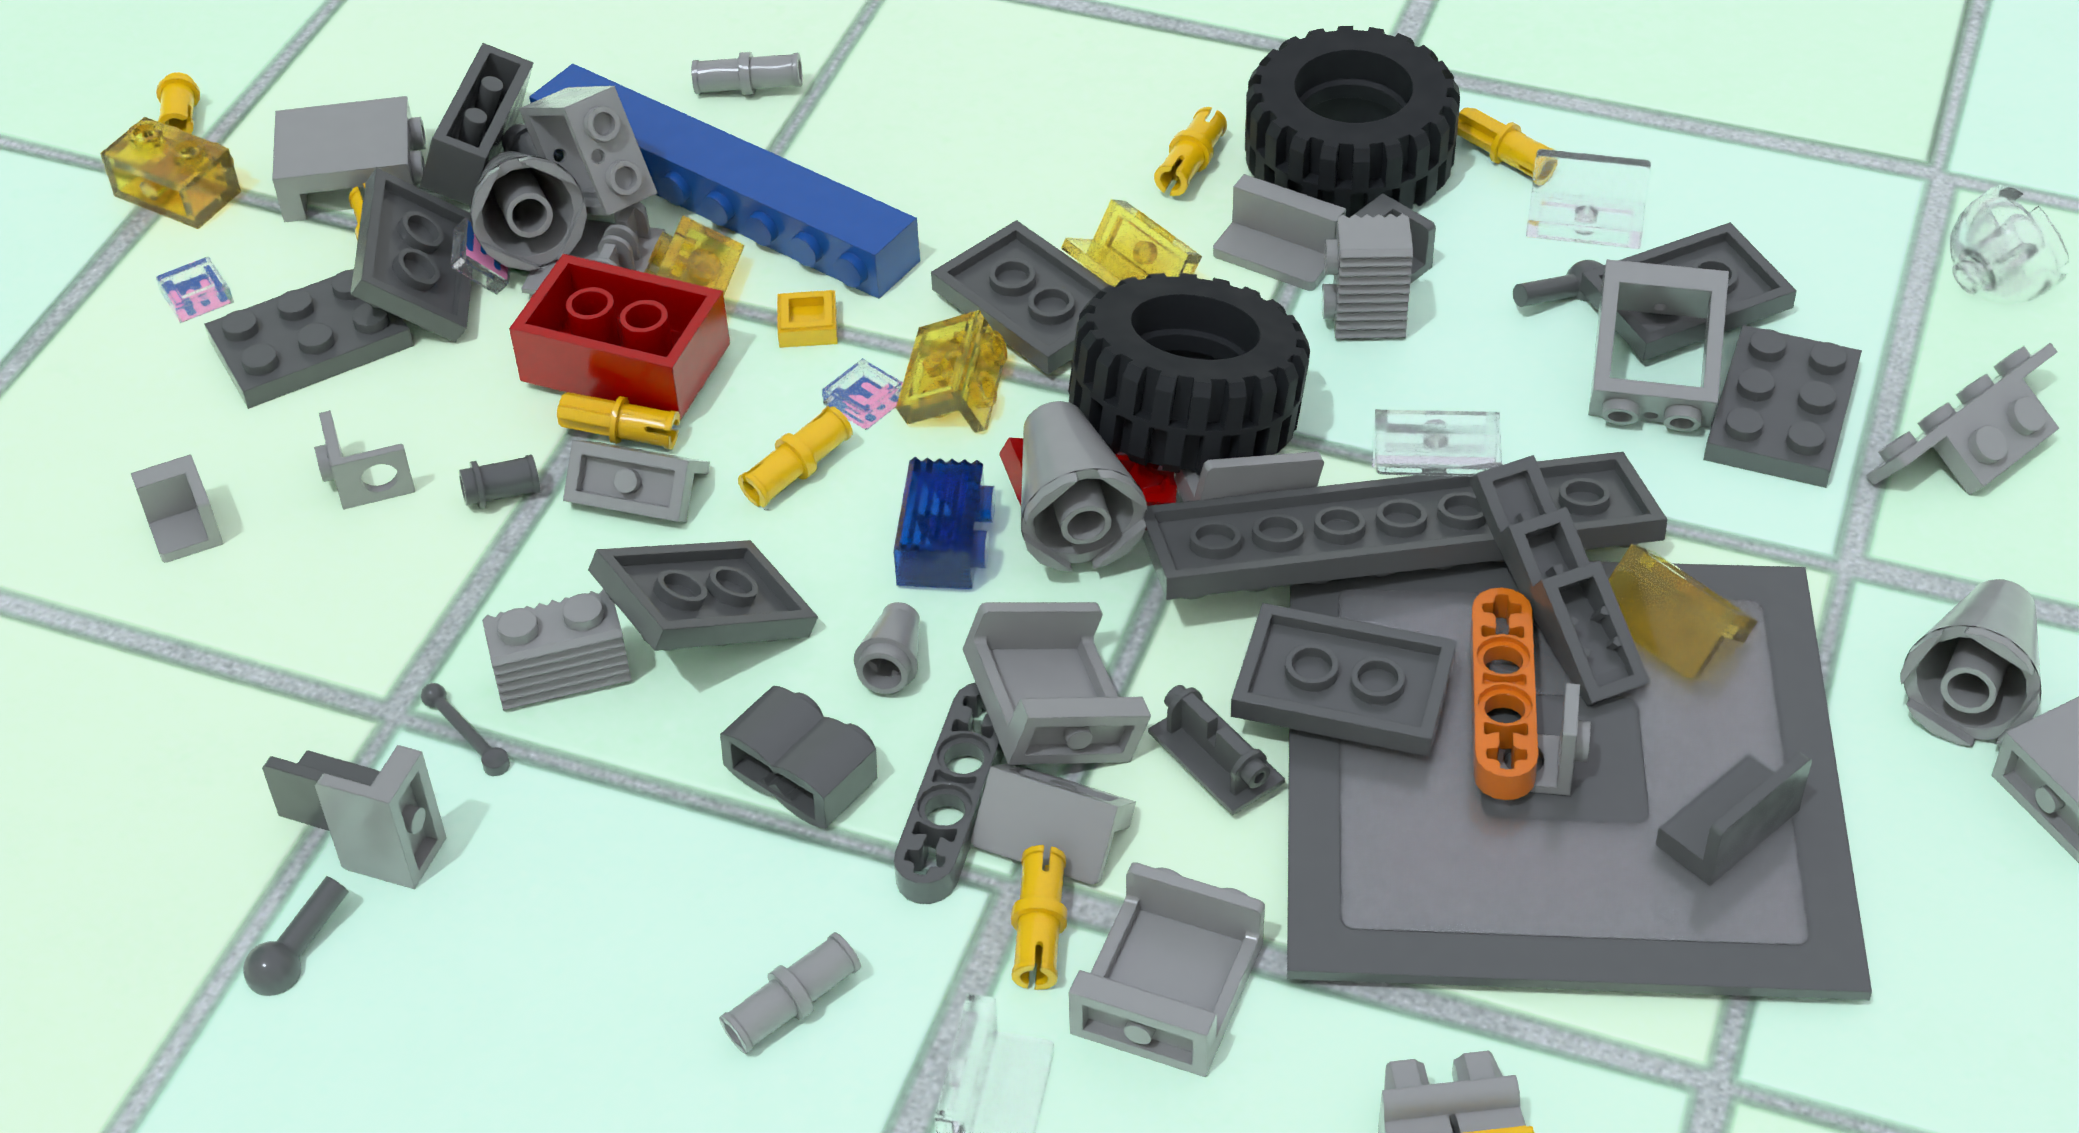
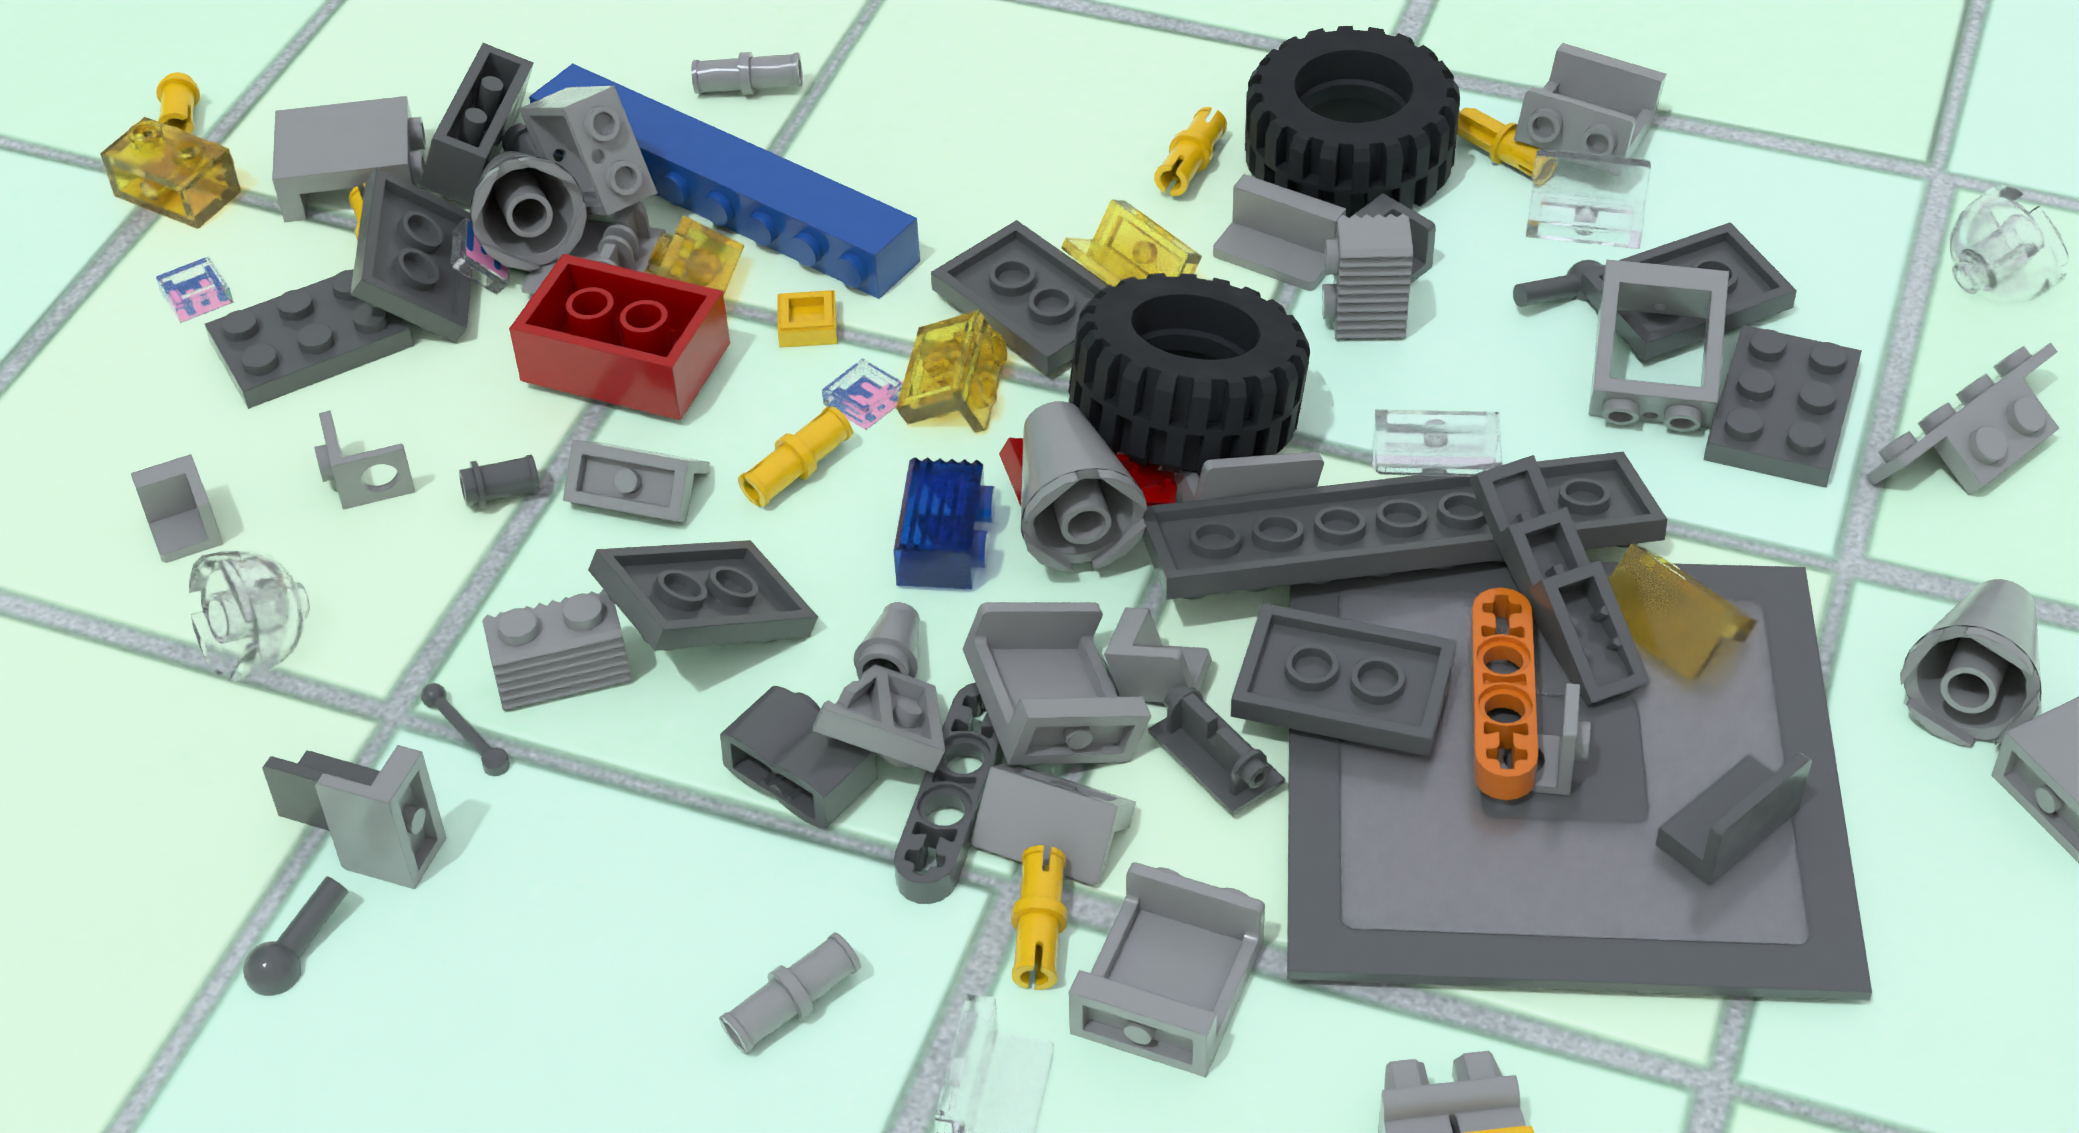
yellow axle [557,392,680,450] -> none
none -> clear cylinder [189,550,310,681]
none -> light grey wing [812,664,945,773]
none -> light grey panel [1104,607,1212,703]
none -> light grey panel [1514,43,1667,173]

